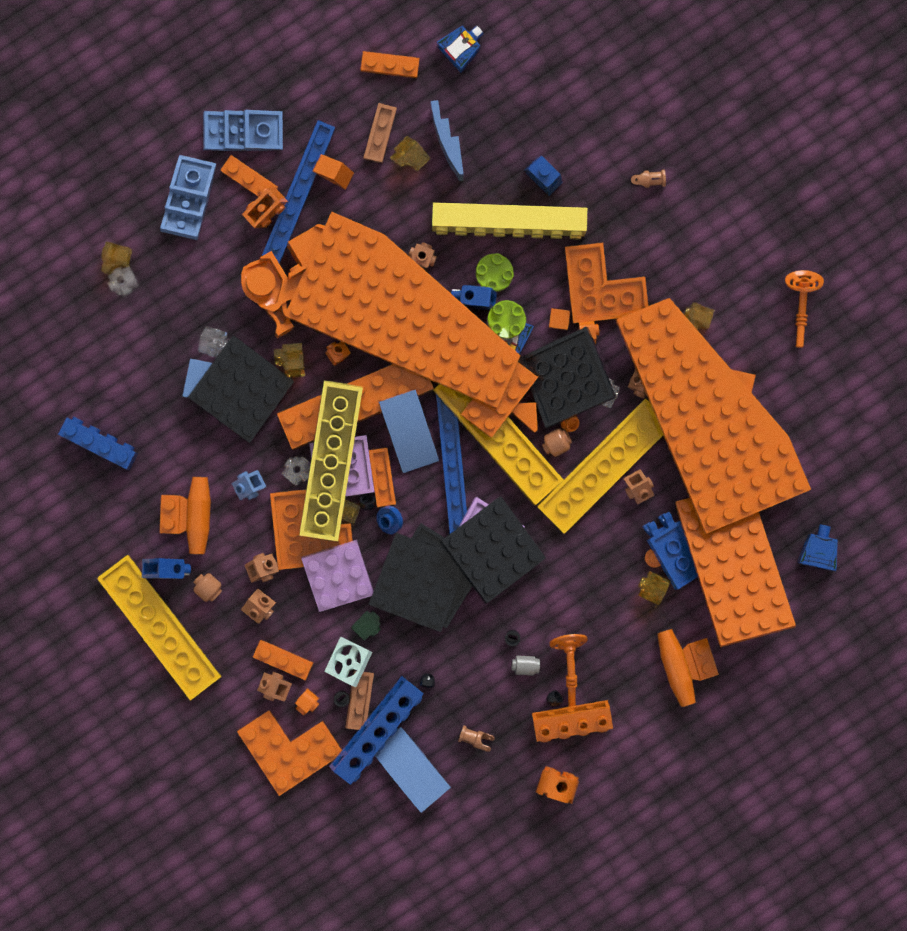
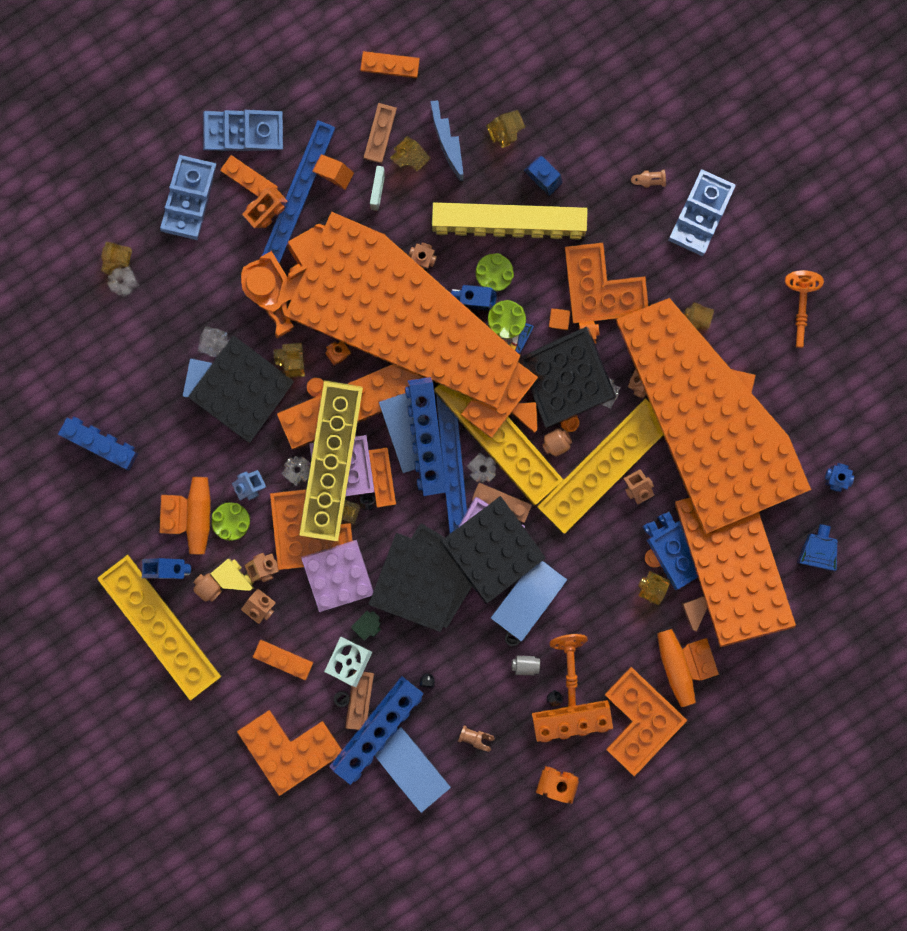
nougat brick [257,672,292,702] -> none
orange plate [295,688,320,715] -> none
blue plate [377,505,403,534] -> none
torso [437,26,483,73] -> none
none -> light yellow slope [210,559,254,591]
none -> lime dish [212,502,250,541]
none -> orange plate [307,378,324,397]
none -> light aqua piece [370,166,385,211]
none -> blue brick [405,377,446,496]
none -> clear brick [467,453,497,483]
none -> nougat plate [472,483,532,523]
none -> clear yellow brick [486,110,525,148]
none -> medium blue slope [491,561,567,641]
none -> orange plate [604,667,687,776]
none -> medium blue slope [668,169,736,256]
none -> nougat slope [682,596,707,631]
none -> blue brick [825,463,854,492]

